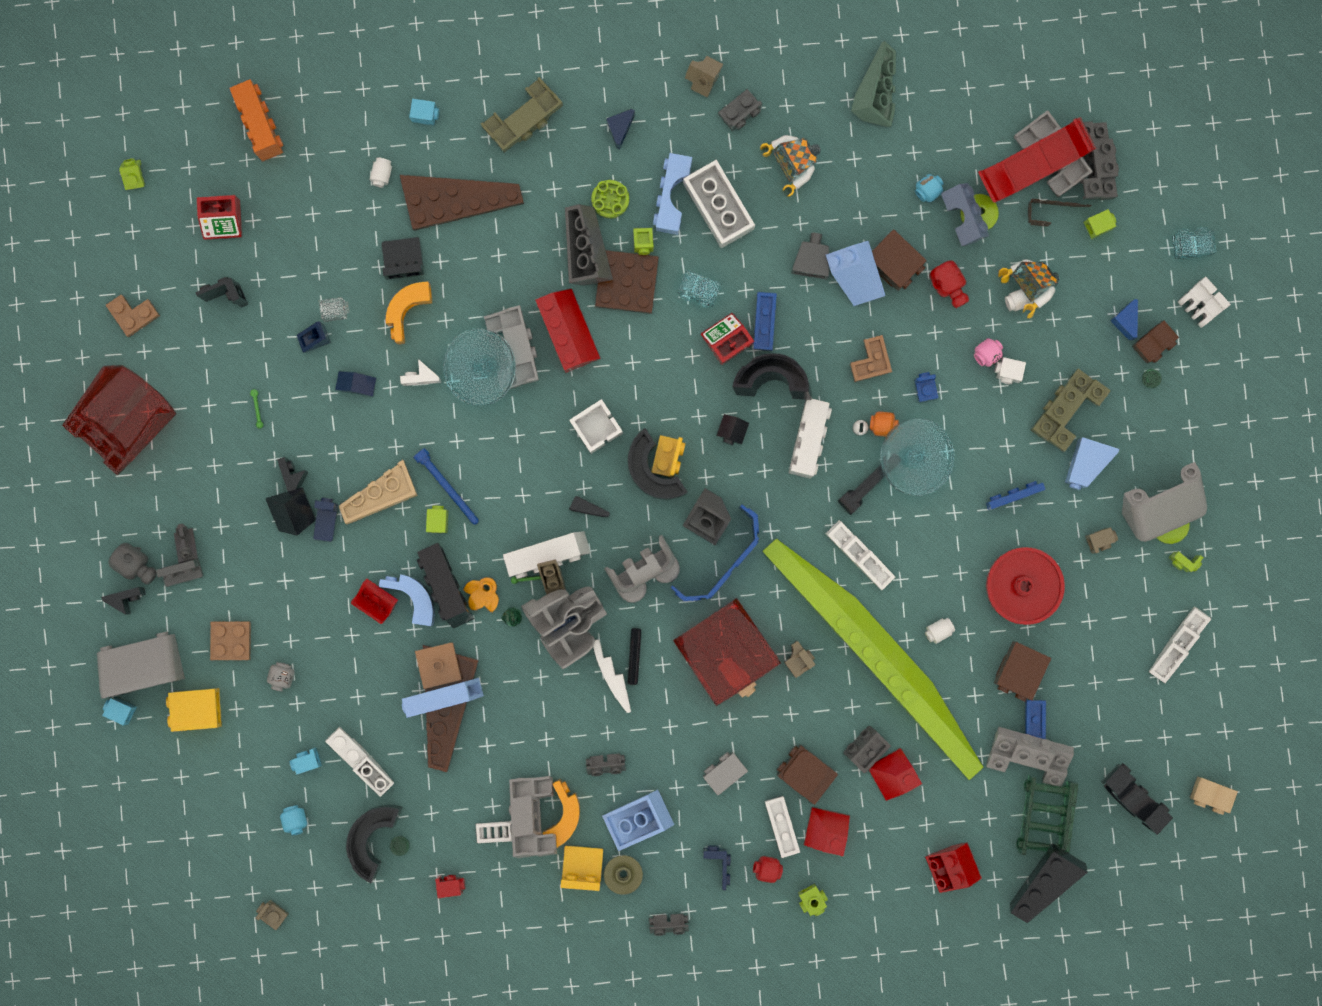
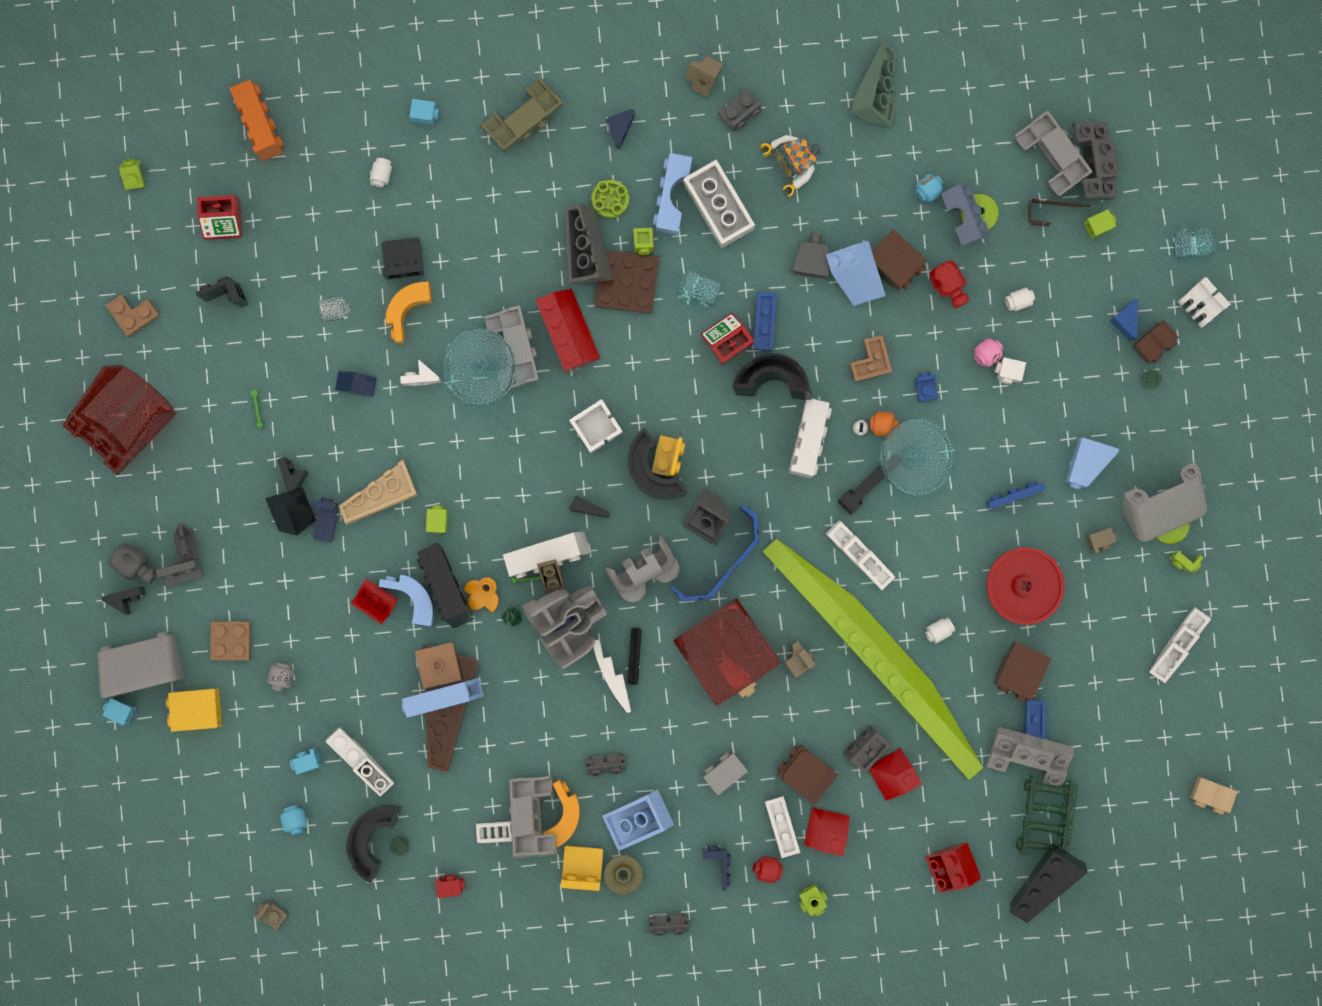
dark blue slope [296,321,331,353] -> none
reddish brown wing [400,175,524,231] -> none
blue piece [413,448,479,525] -> none
black brick [716,414,749,446] -> none
red windscreen [978,117,1096,203] -> none
torso [998,259,1059,318] -> none
olive bracket [1031,368,1111,452] -> none
black brick [1101,763,1173,835] -> none

